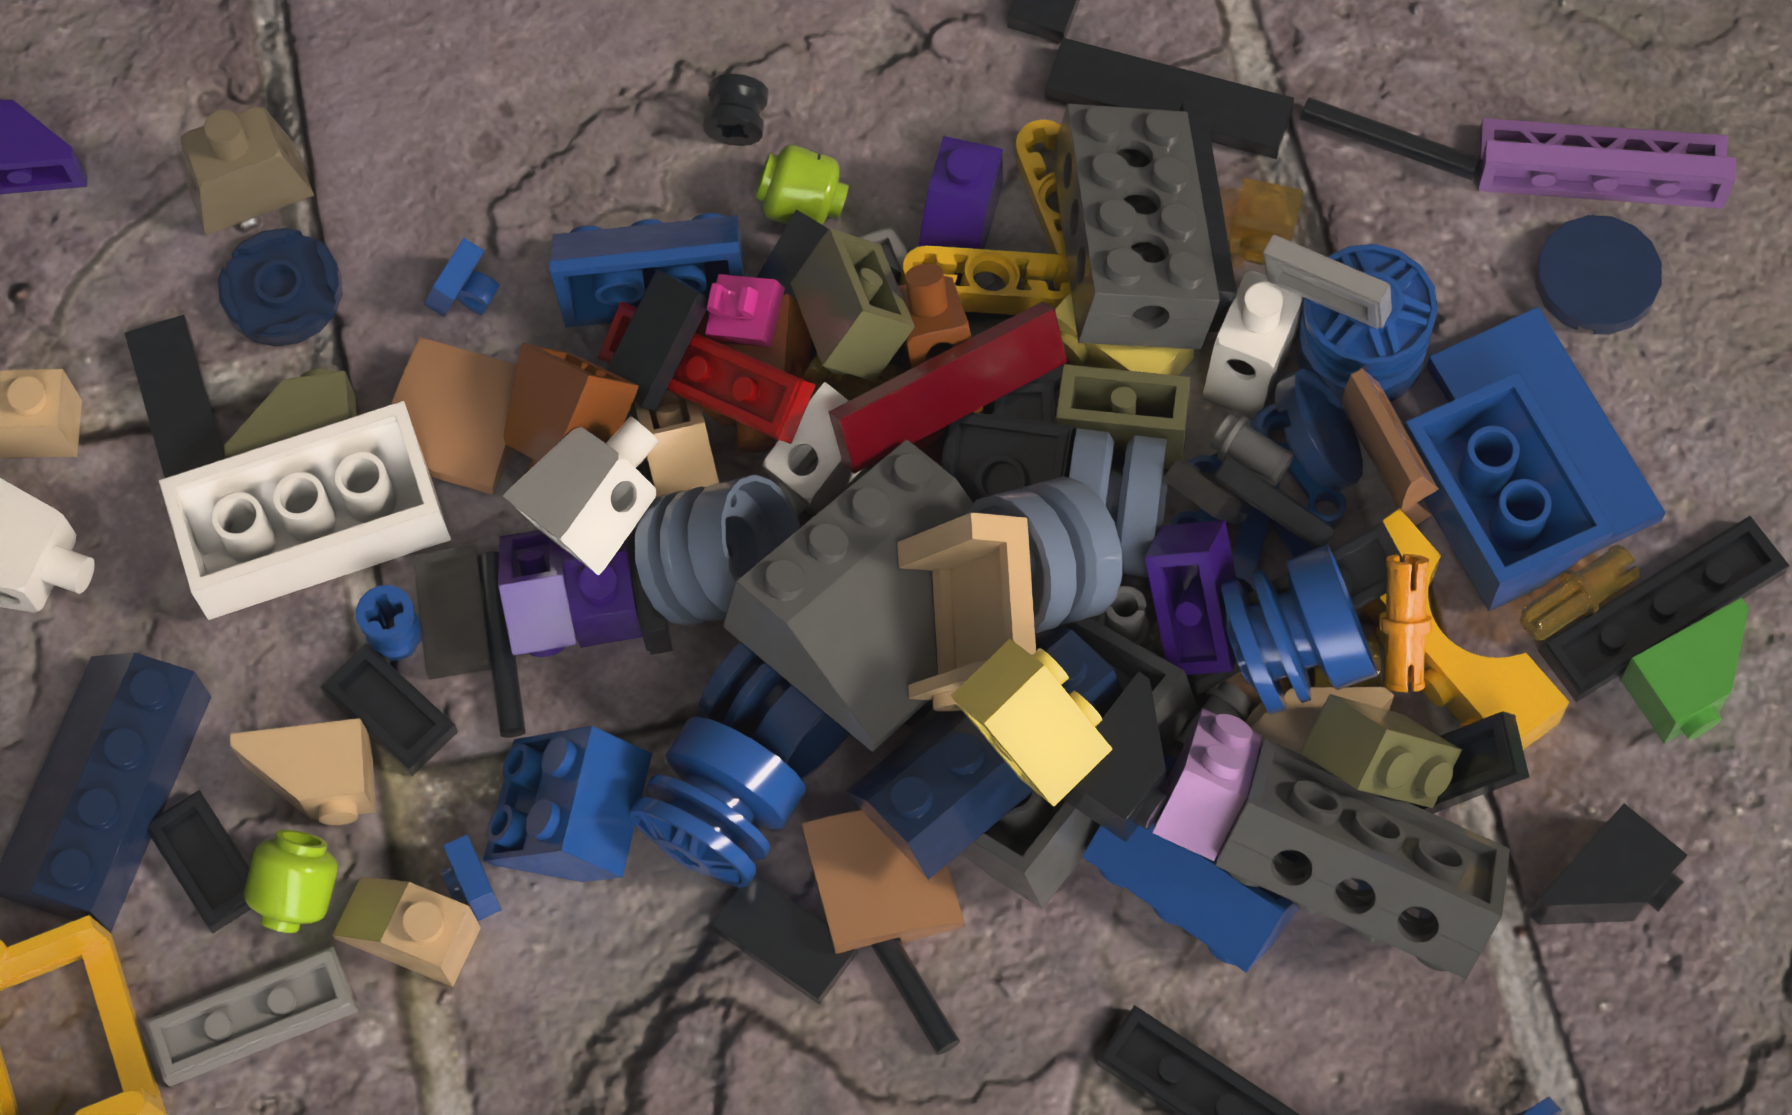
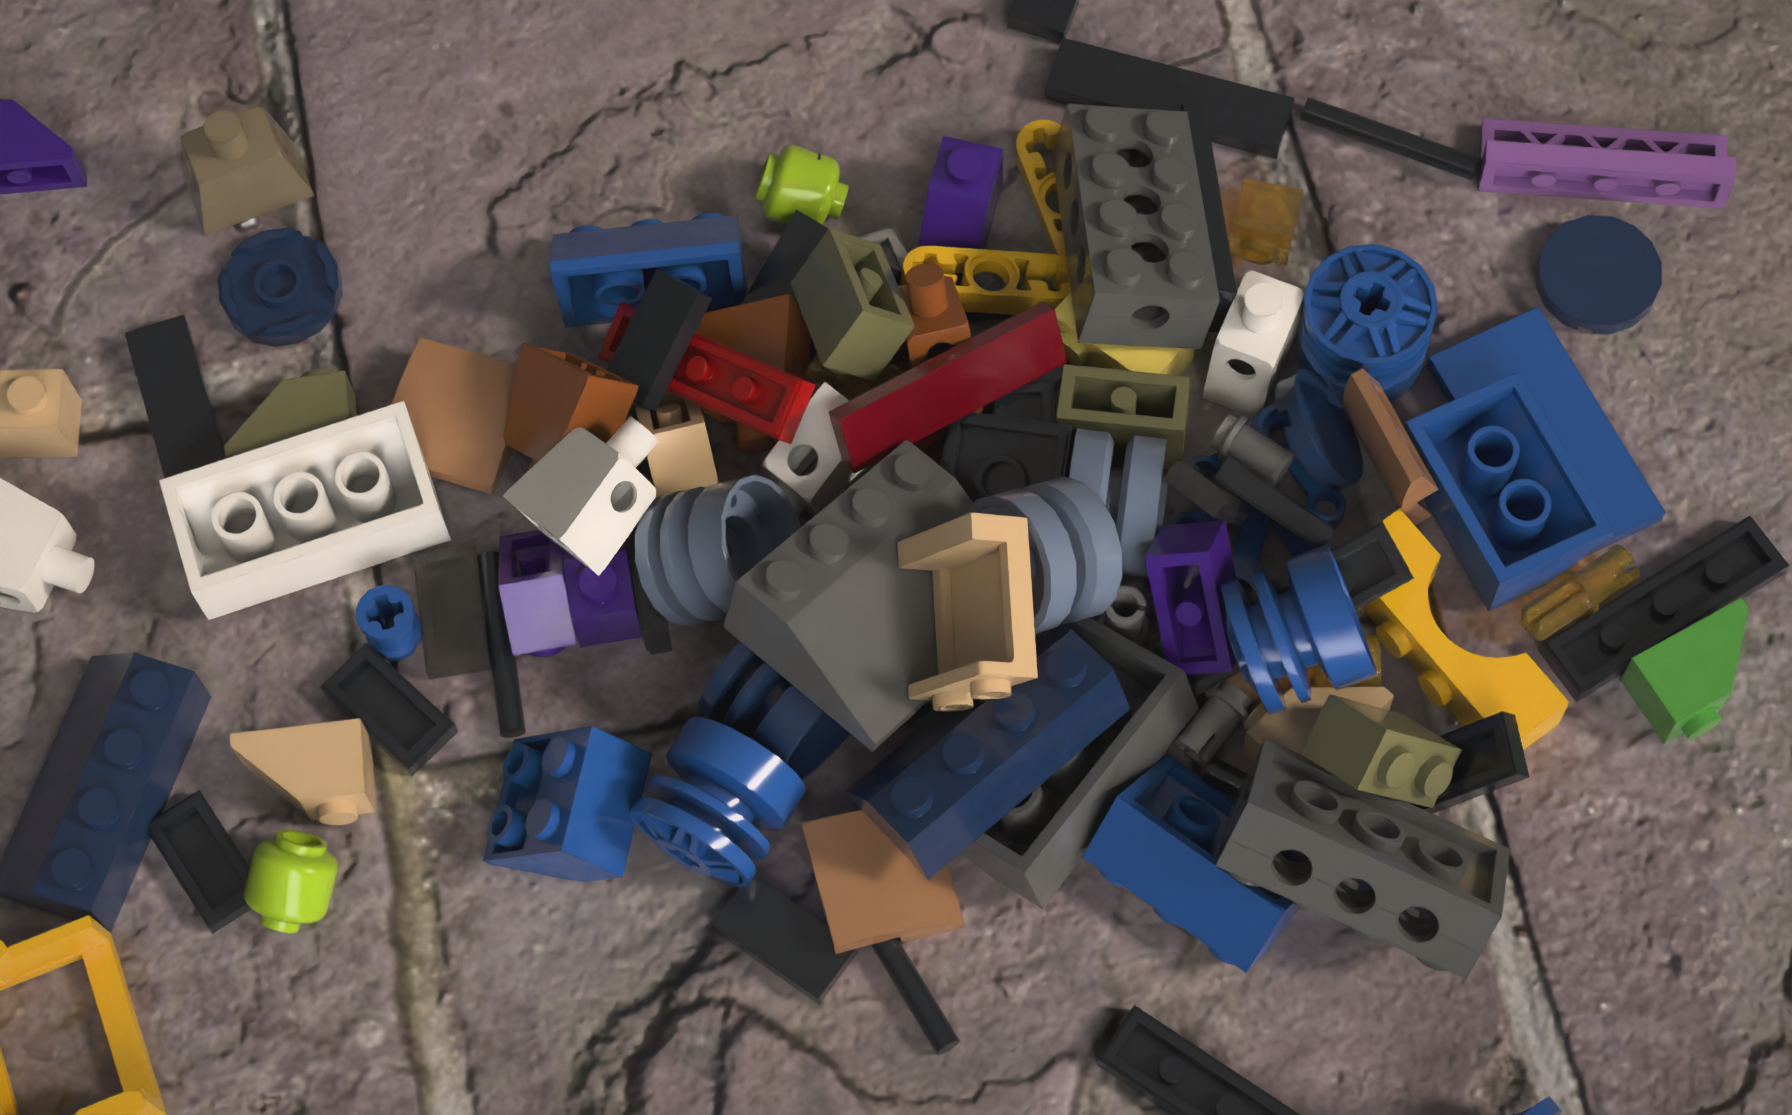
light grey tile [144,946,358,1087] -> none
tan slope [332,877,481,987] -> none
blue tile [424,238,500,317] -> none
blue plate [440,834,502,921] -> none
black wheel [703,74,769,146] -> none
dark pink tile [705,274,785,348] -> none
light yellow brick [951,638,1112,806] -> none
black slope [1062,671,1169,842] -> none
lavender brick [1152,708,1263,861] -> none
light grey tile [1263,234,1392,329] -> none
light orange pin [1379,554,1432,692] -> none
black slope [1530,803,1688,925] -> none

